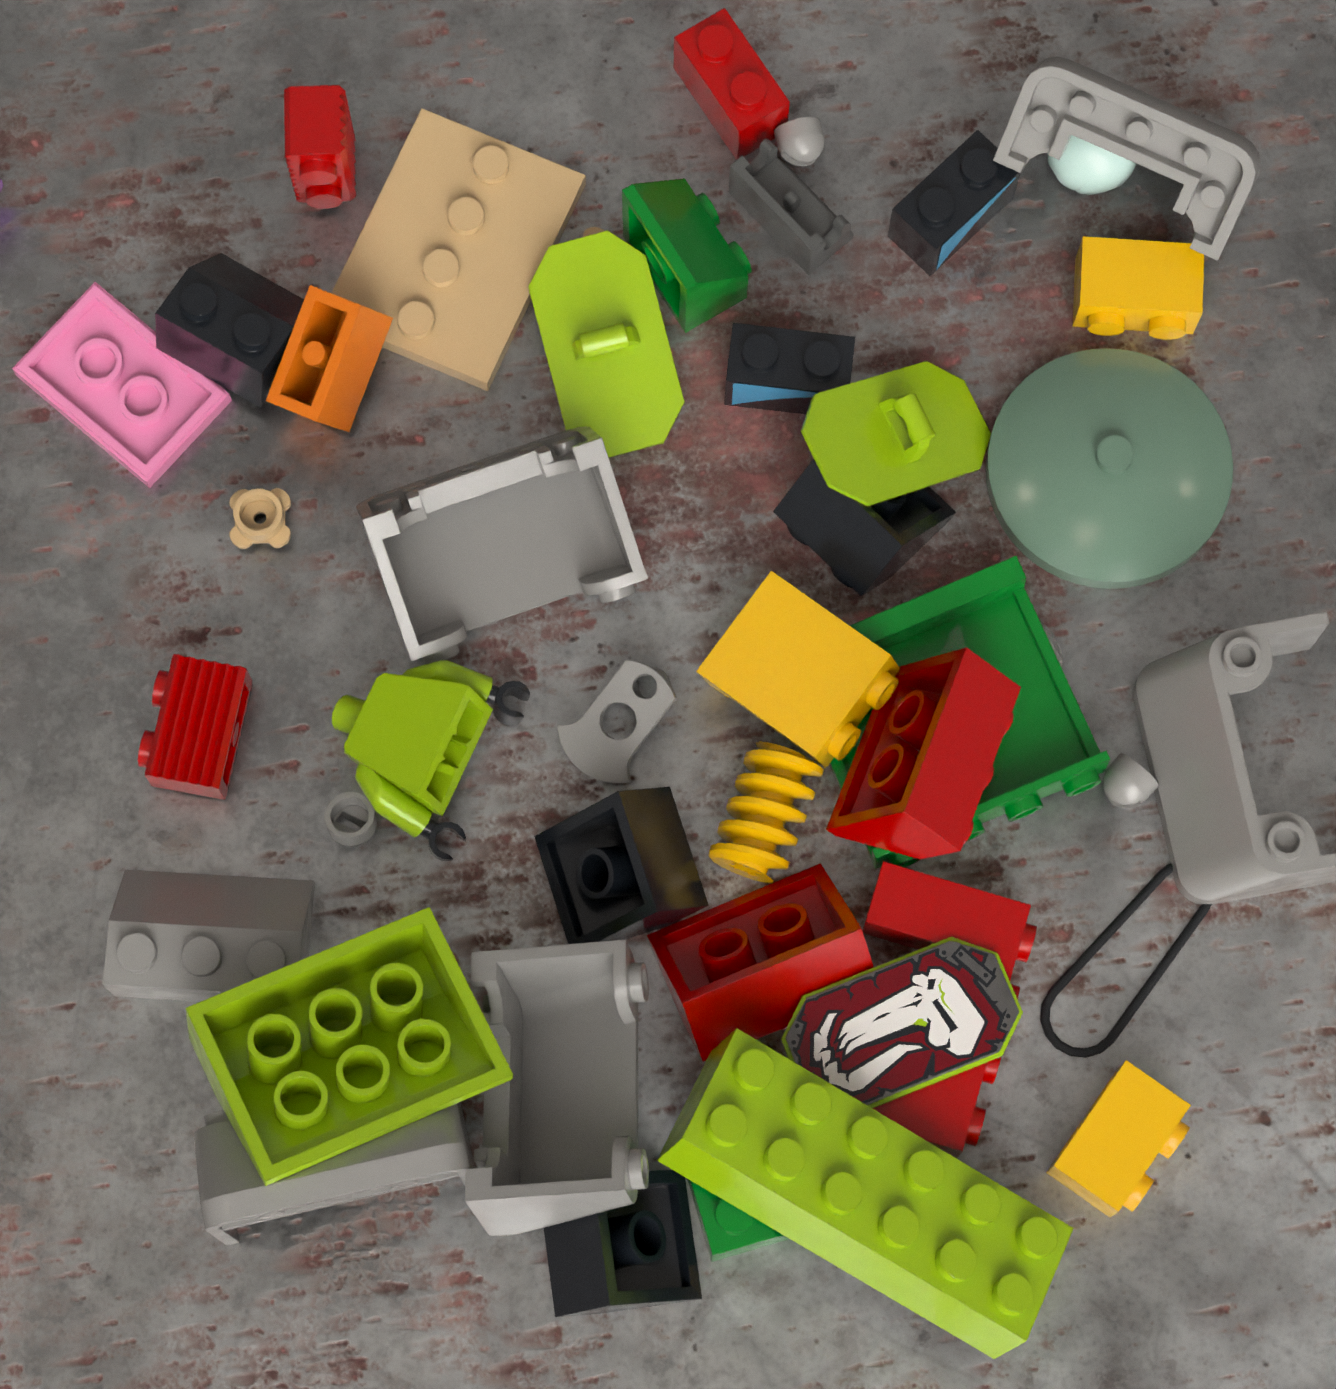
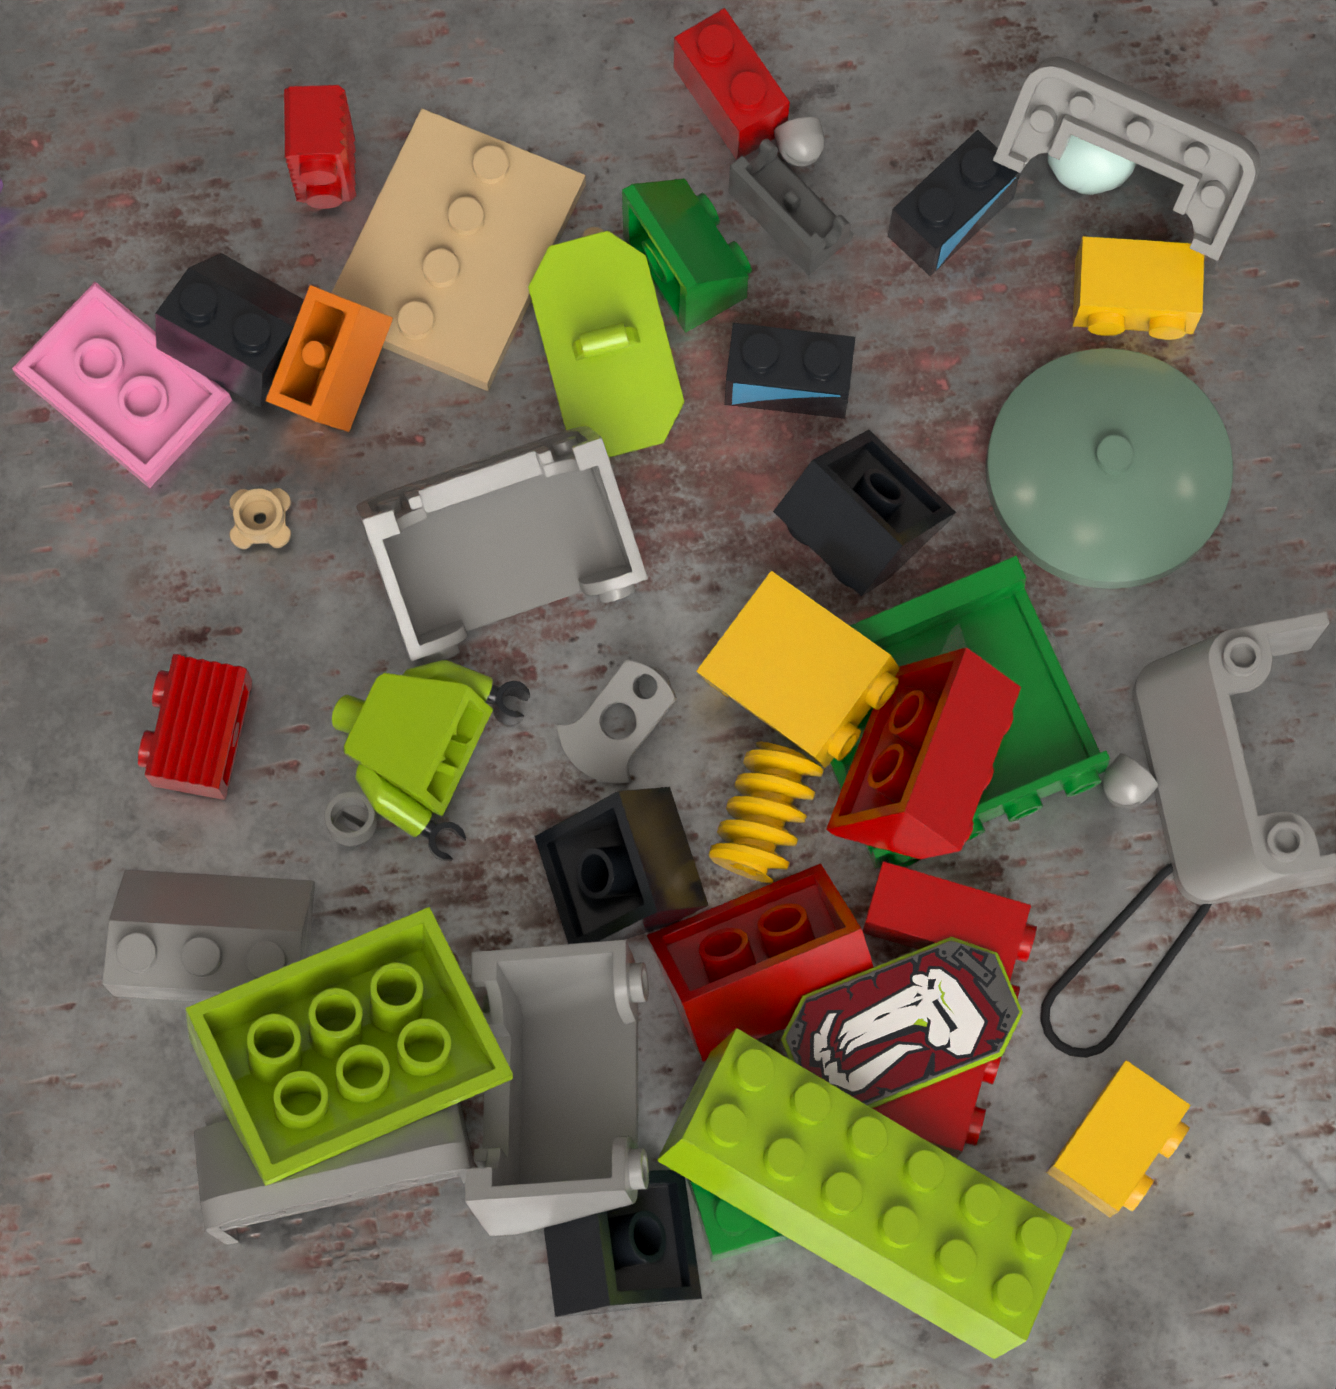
lime shield [801,361,991,506] -> none

